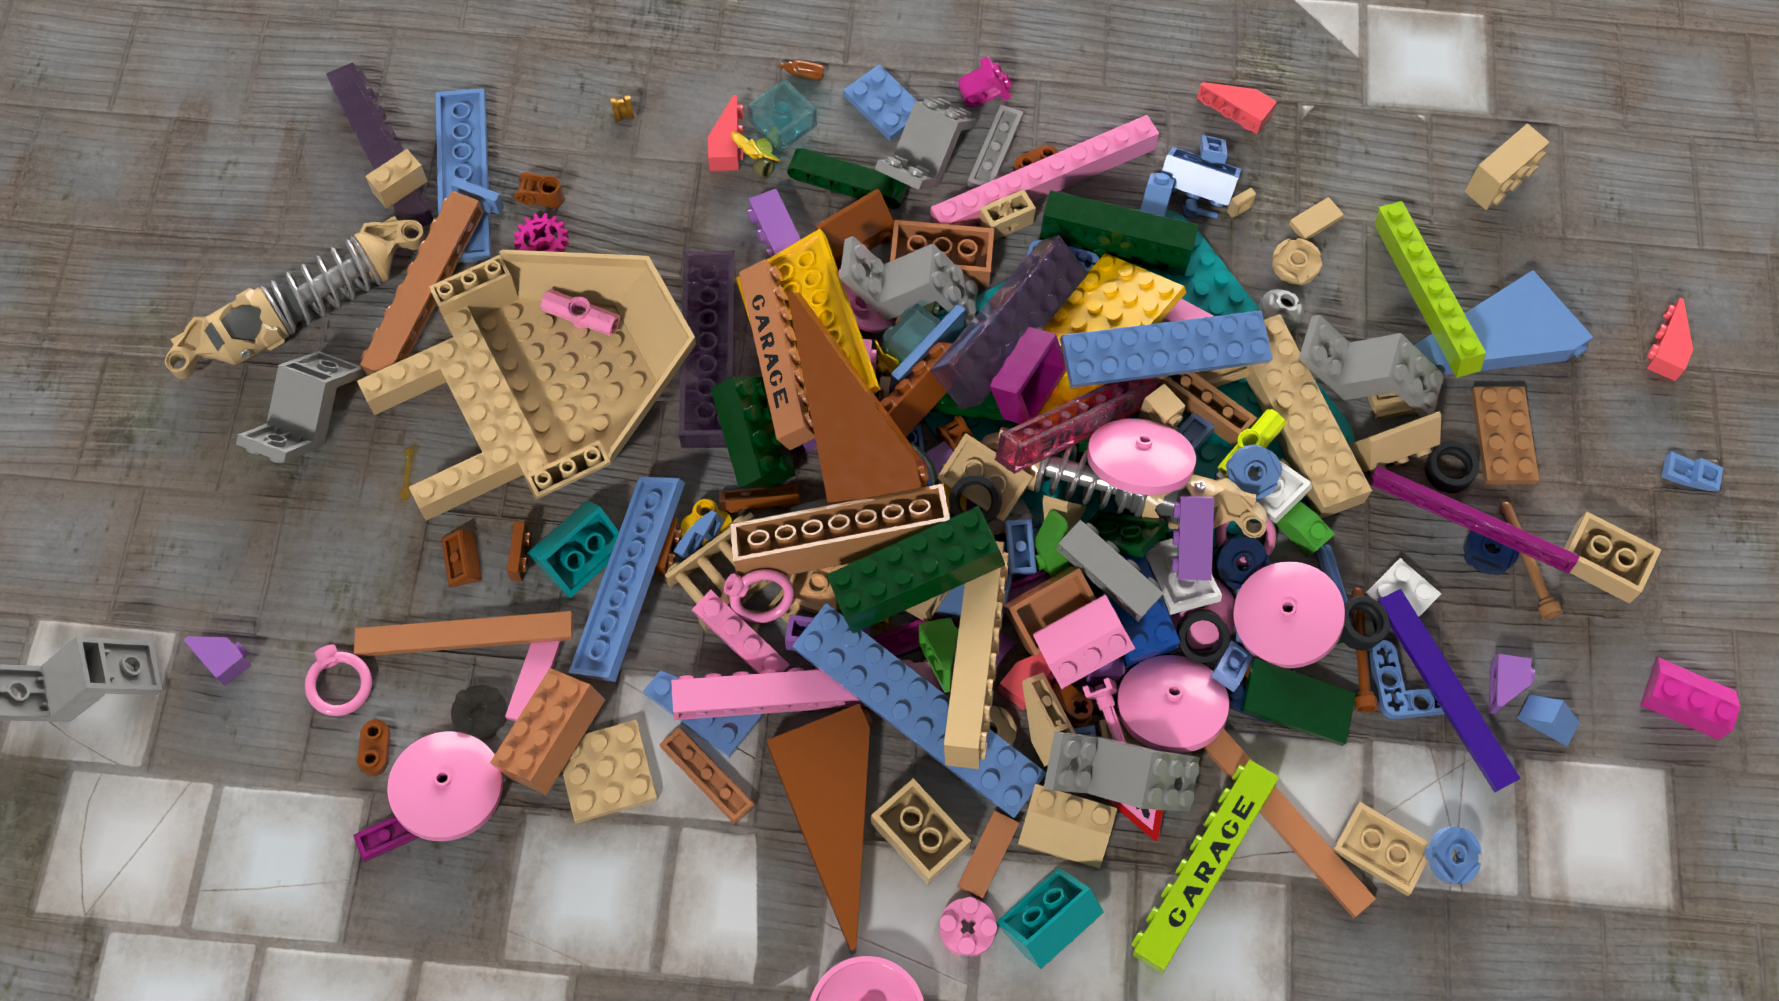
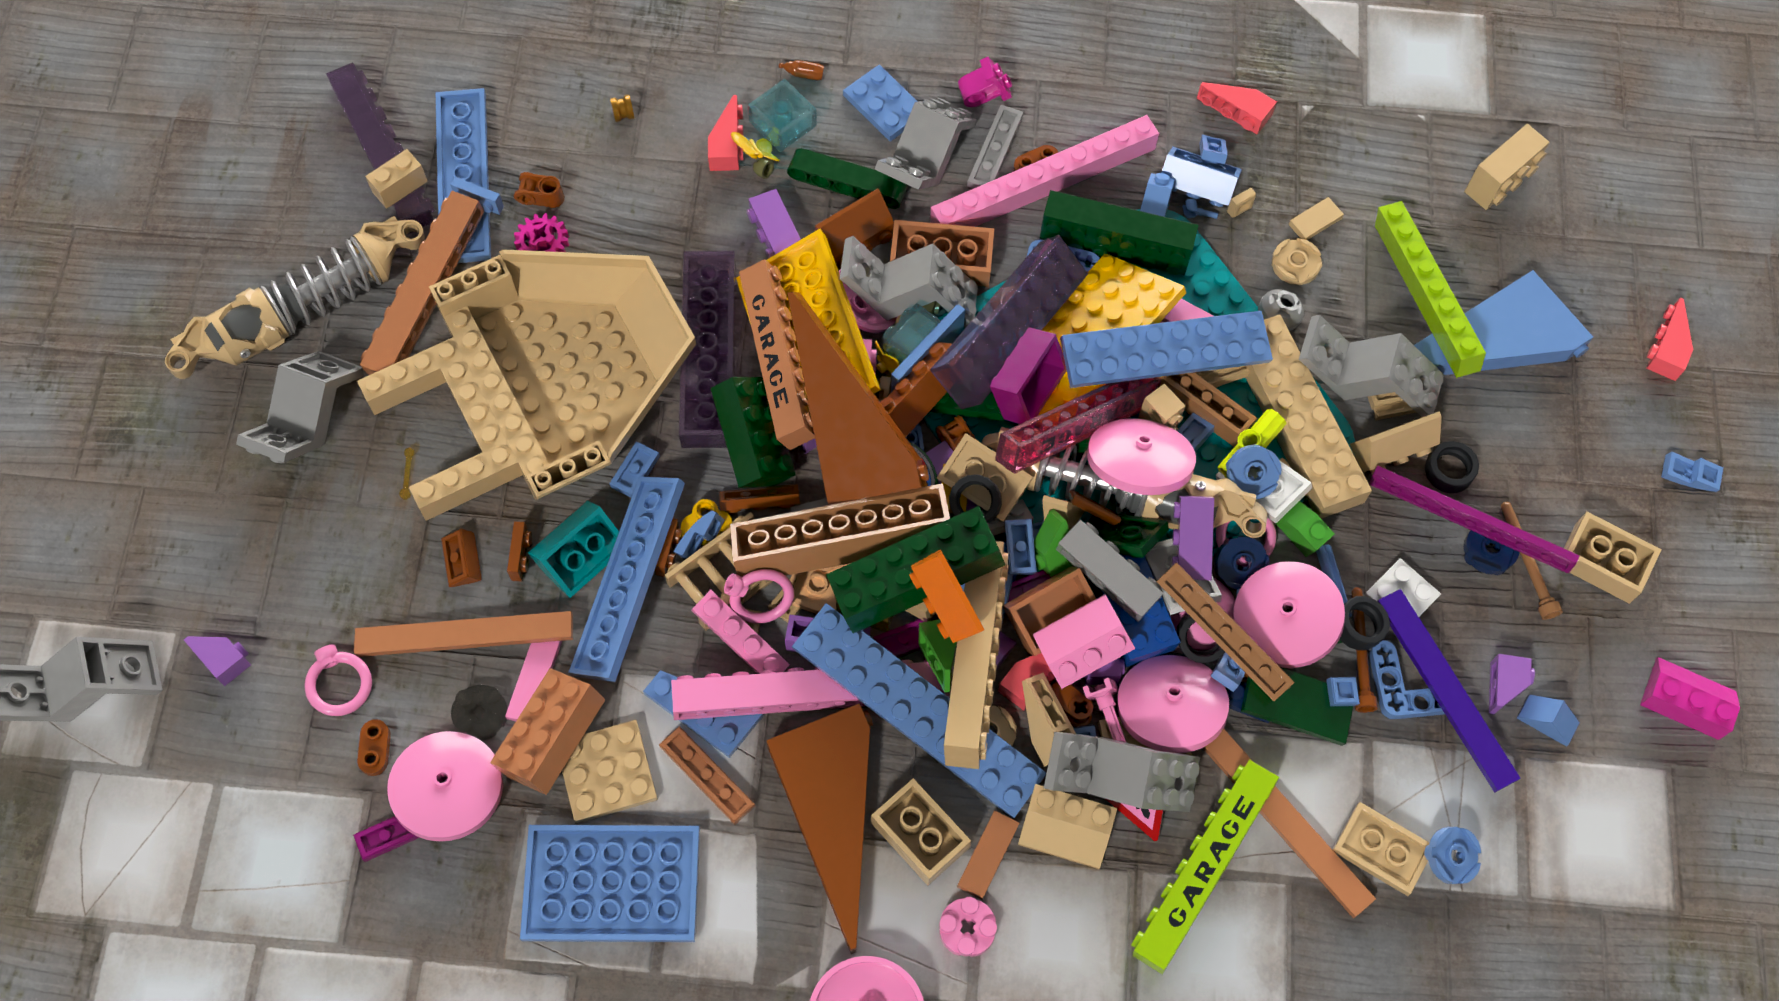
bright pink piece [540,289,620,337] -> none
tan brick [978,189,1036,241] -> none
teal slope [996,867,1104,969] -> none
medium nougat plate [1471,386,1539,485] -> none
none -> medium blue plate [520,825,700,942]
none -> medium blue plate [610,441,660,498]
none -> orange slope [909,549,985,643]
none -> reddish brown tile [1069,490,1121,526]
none -> medium nougat plate [1157,562,1294,701]
none -> medium blue tile [1326,677,1360,706]

